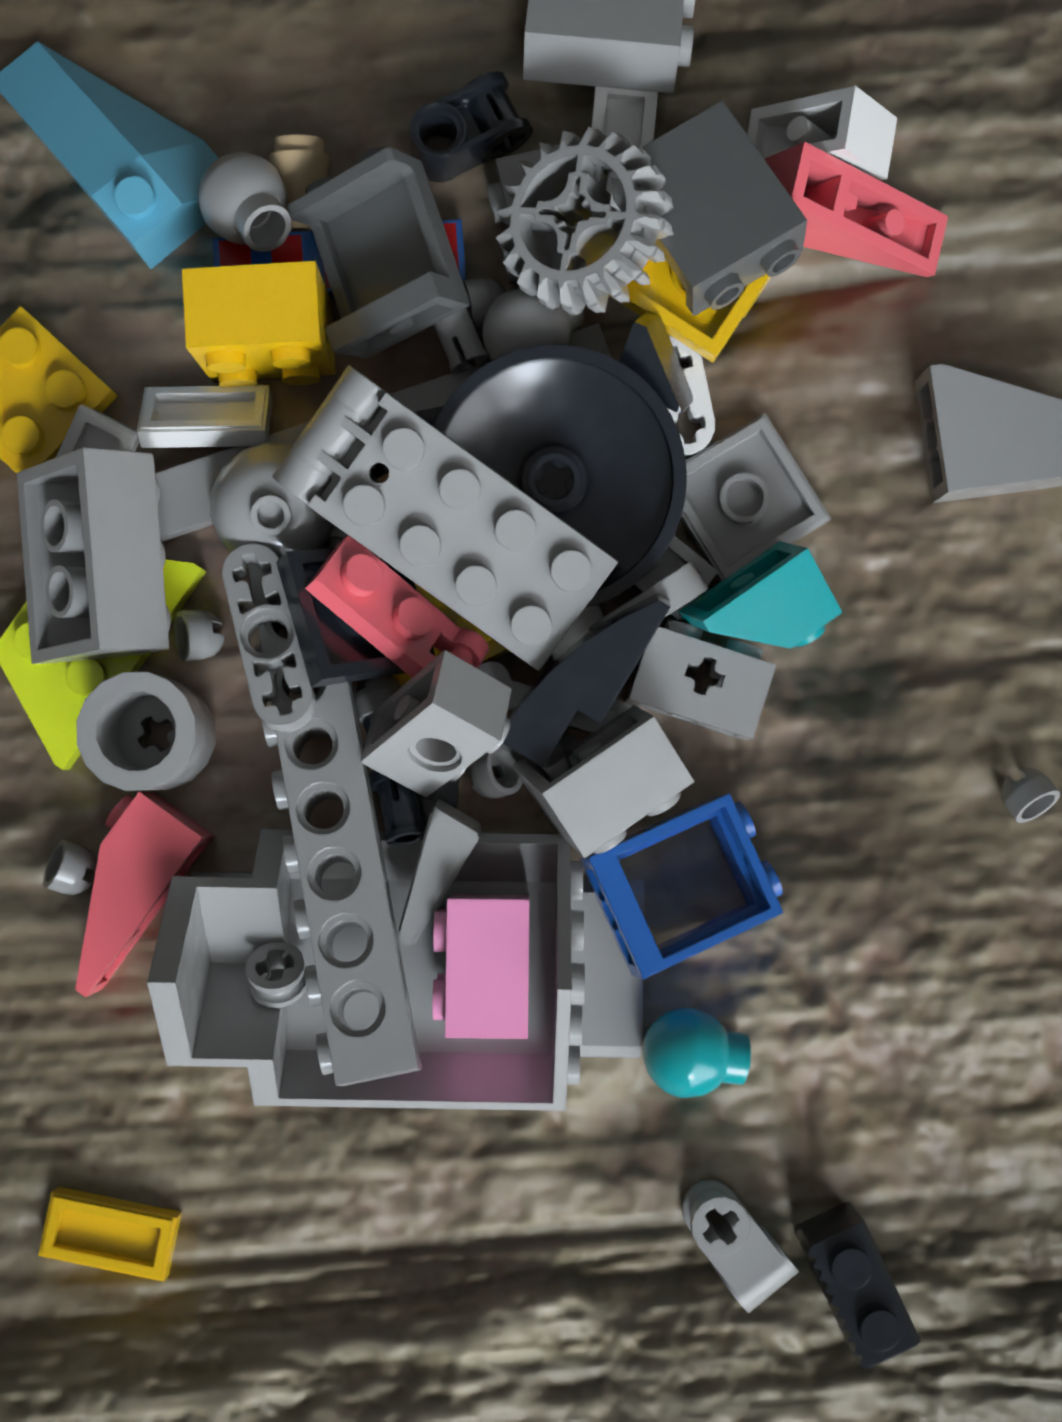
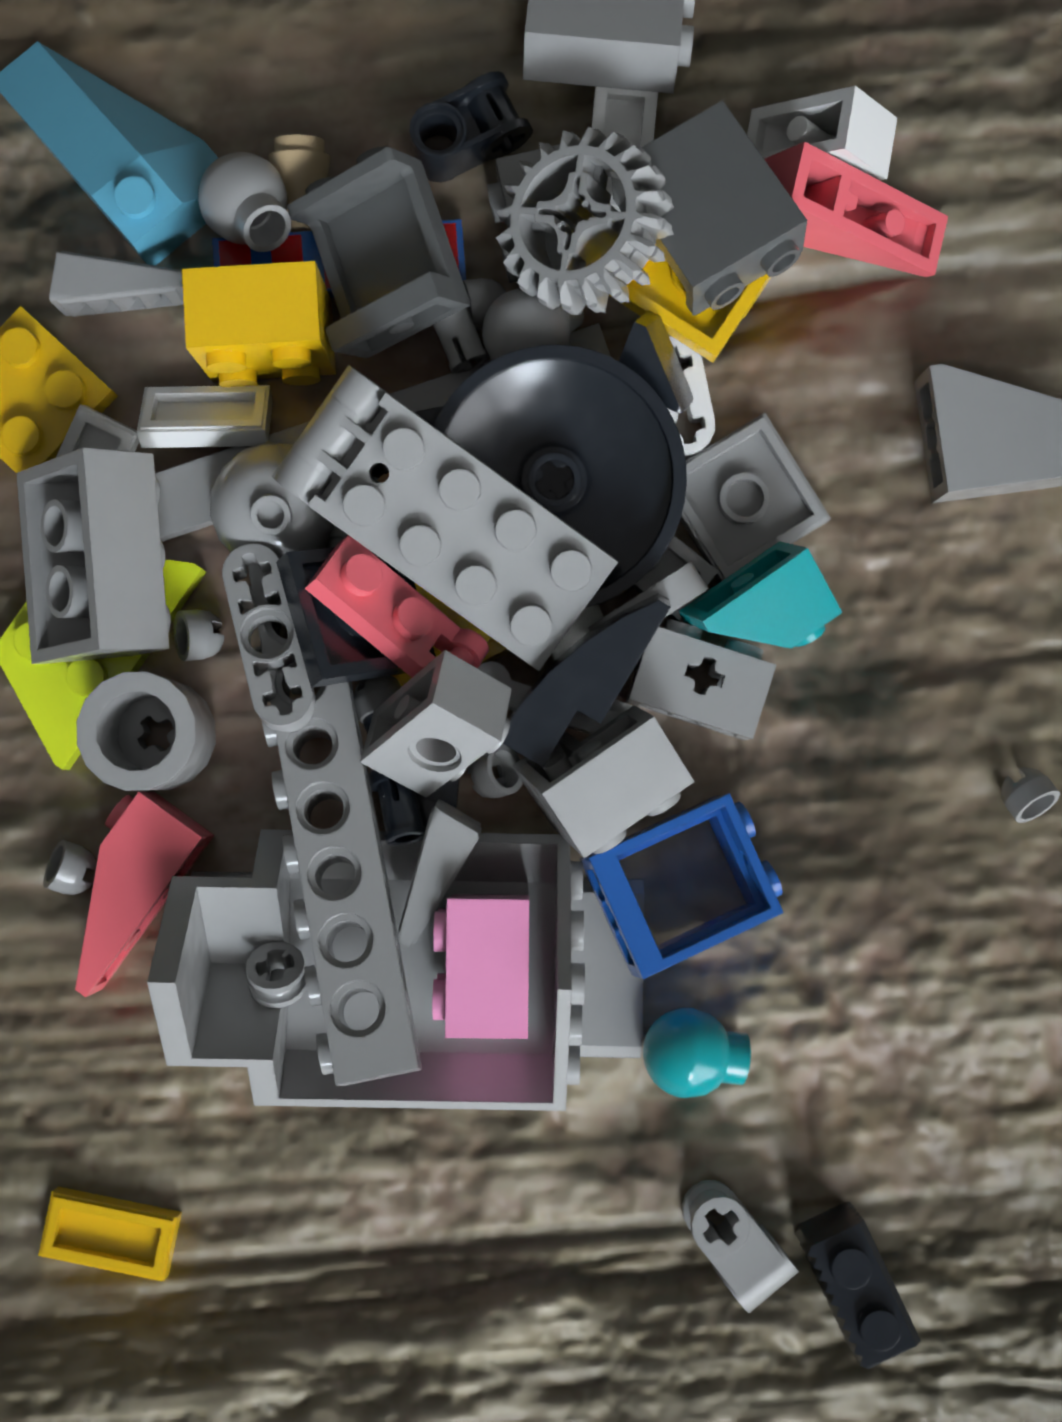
none -> light grey slope [49,251,184,317]

